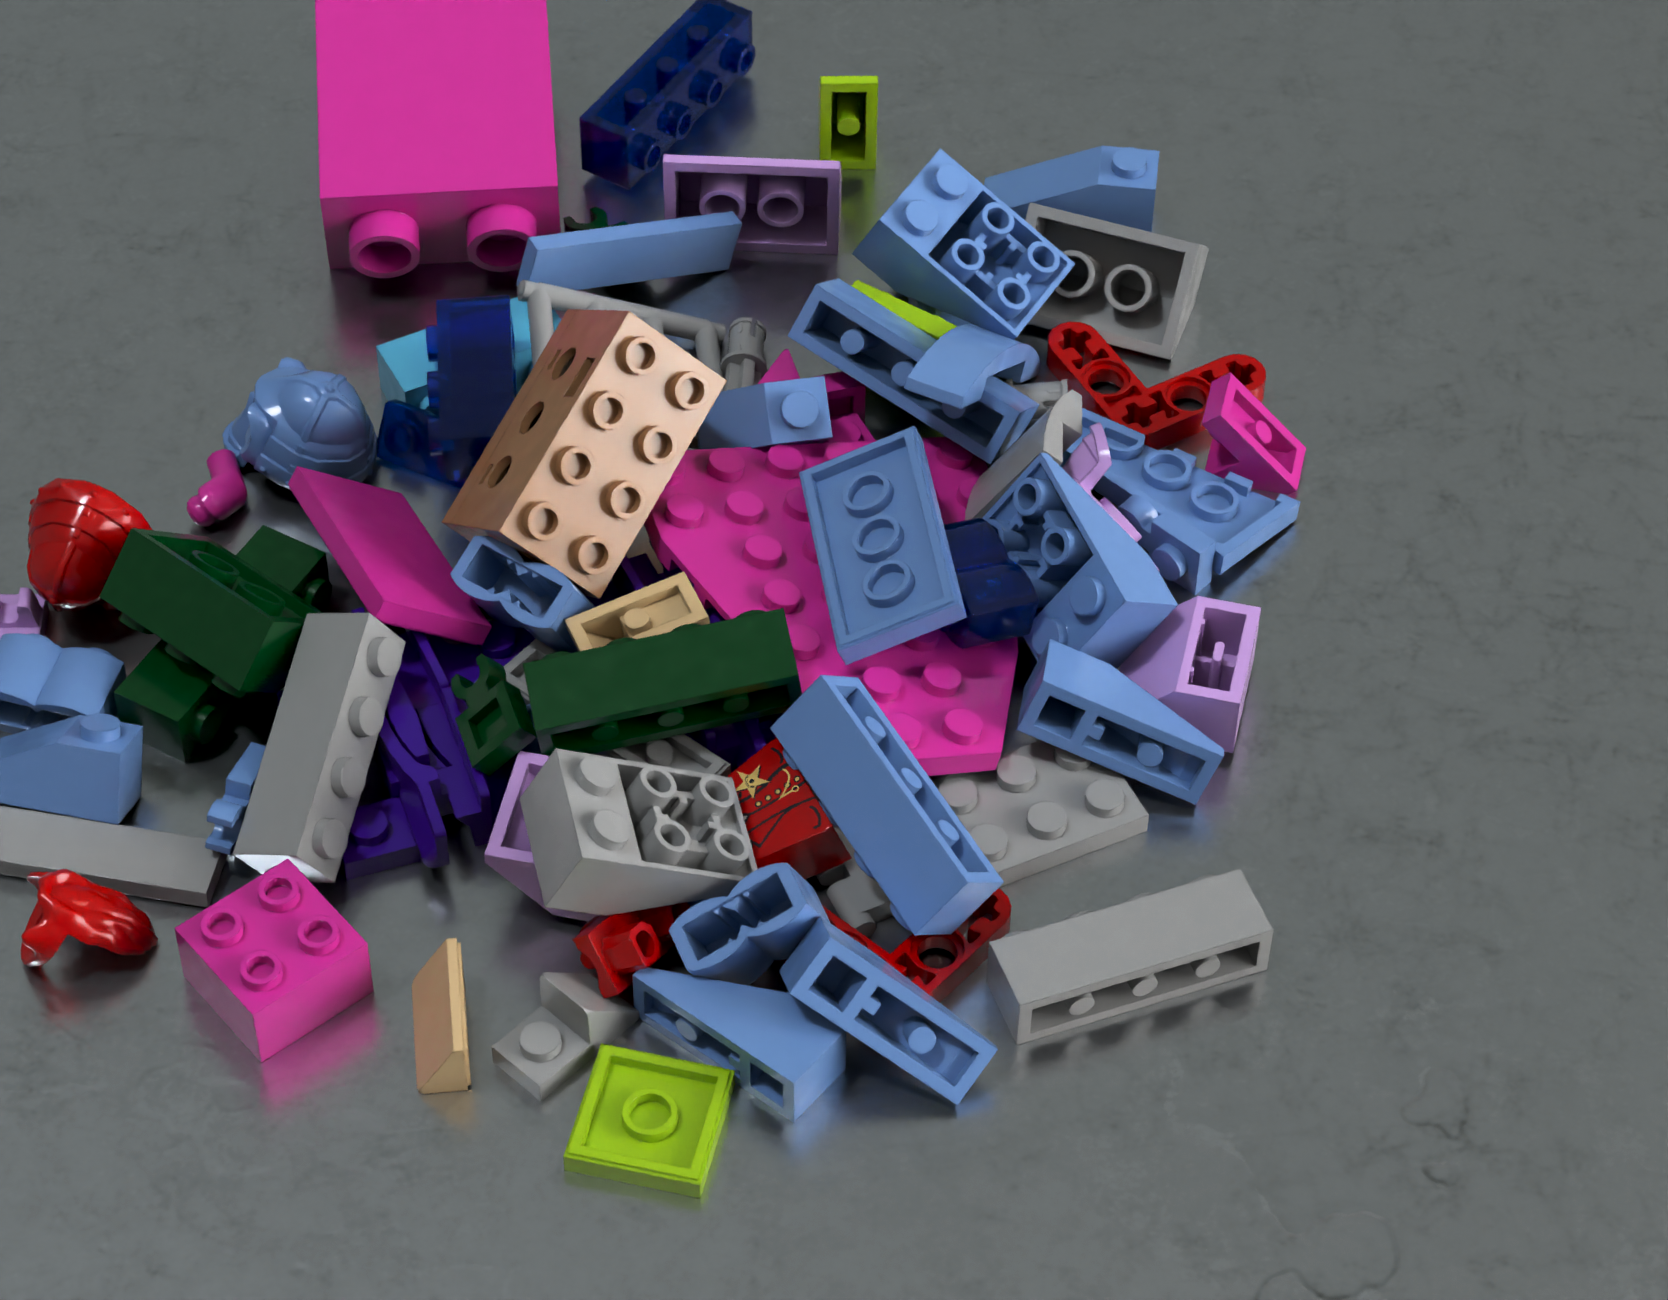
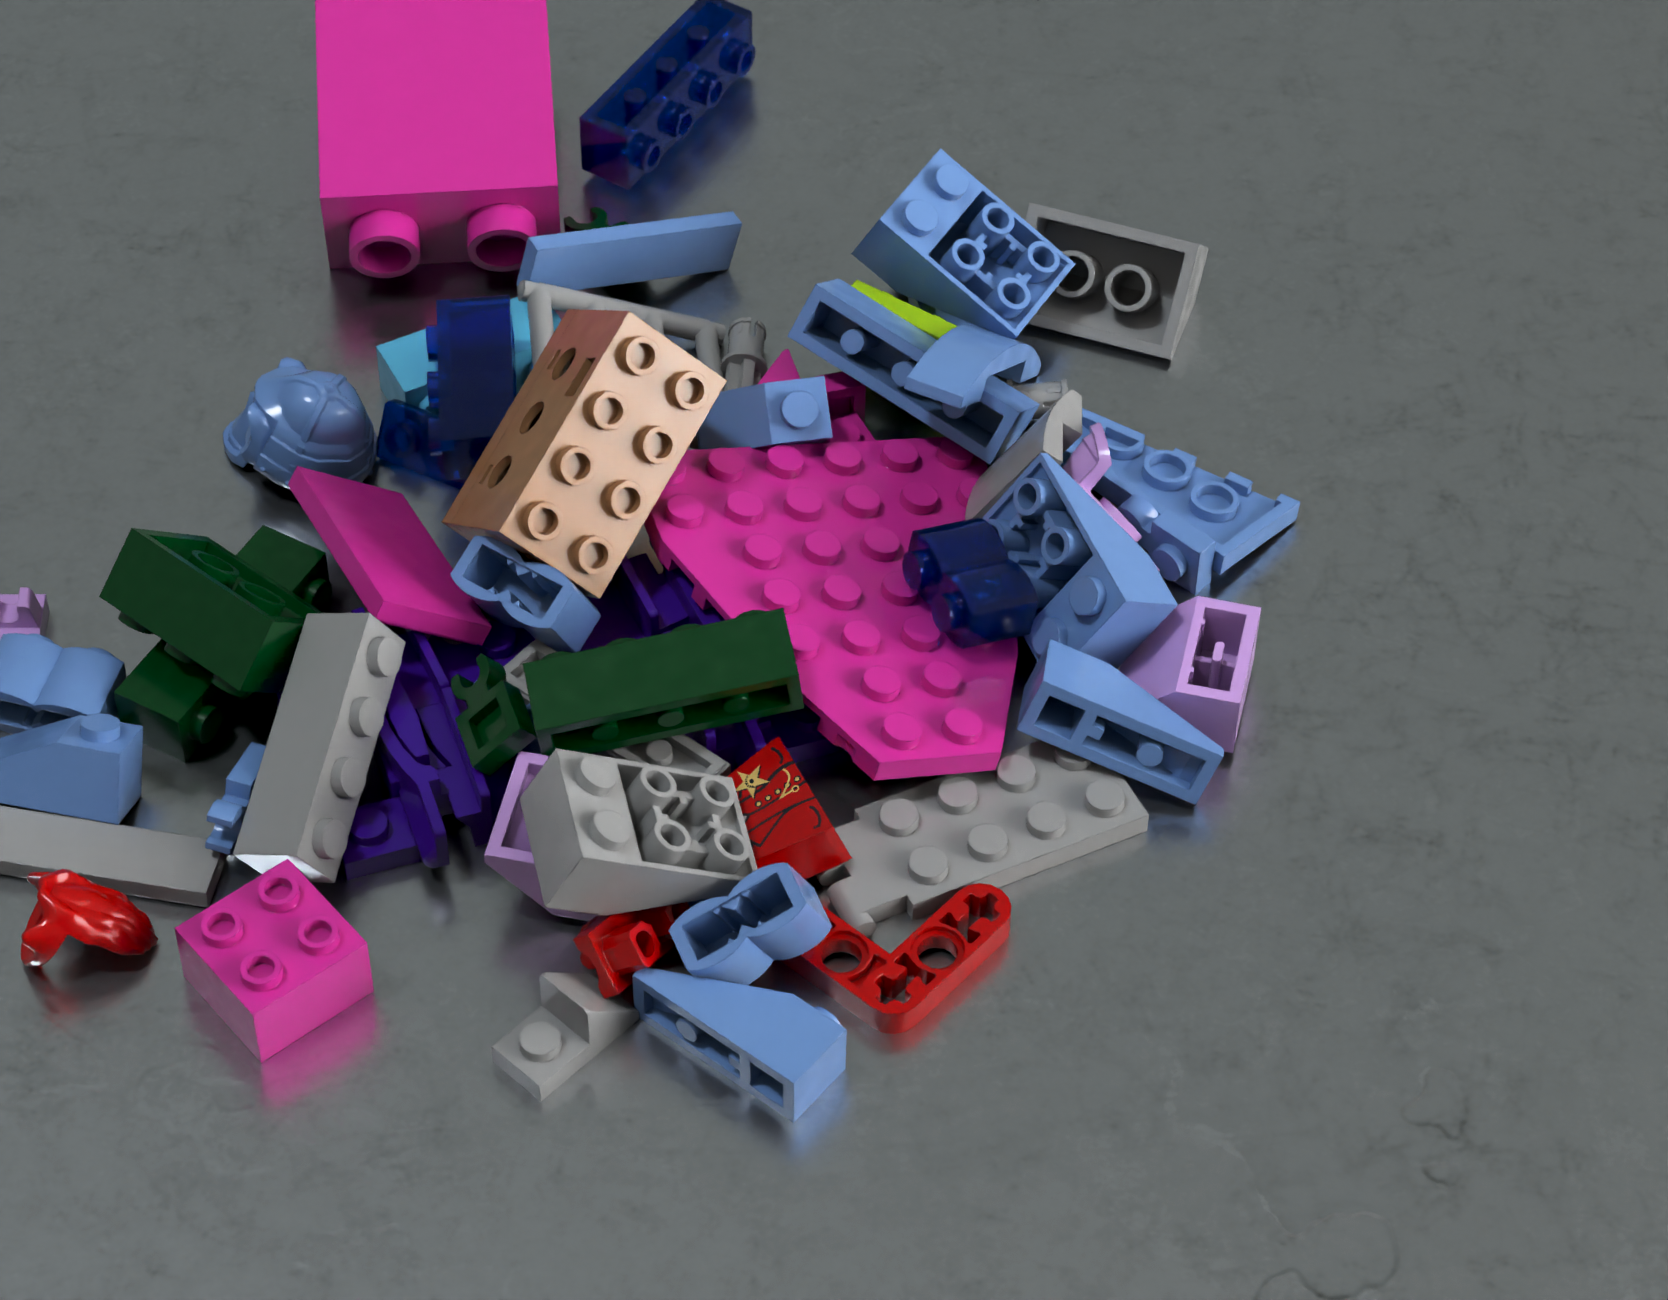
red head [27,478,152,612] -> none
dark pink arm [187,449,247,527] -> none
tan slope [412,938,471,1094] -> none
lime tile [563,1043,735,1199] -> none
tan slope [564,571,710,651] -> none
lavender slope [663,154,842,255] -> none
medium blue brick [770,675,1004,935] -> none
medium blue slope [779,916,998,1105] -> none
medium blue tile [799,426,967,665] -> none
lime slope [818,76,878,169] -> none
medium blue slope [984,146,1160,232] -> none
light grey brick [986,868,1273,1045] -> none
red beam [1046,321,1266,450] -> none
dark pink slope [1202,372,1306,495] -> none

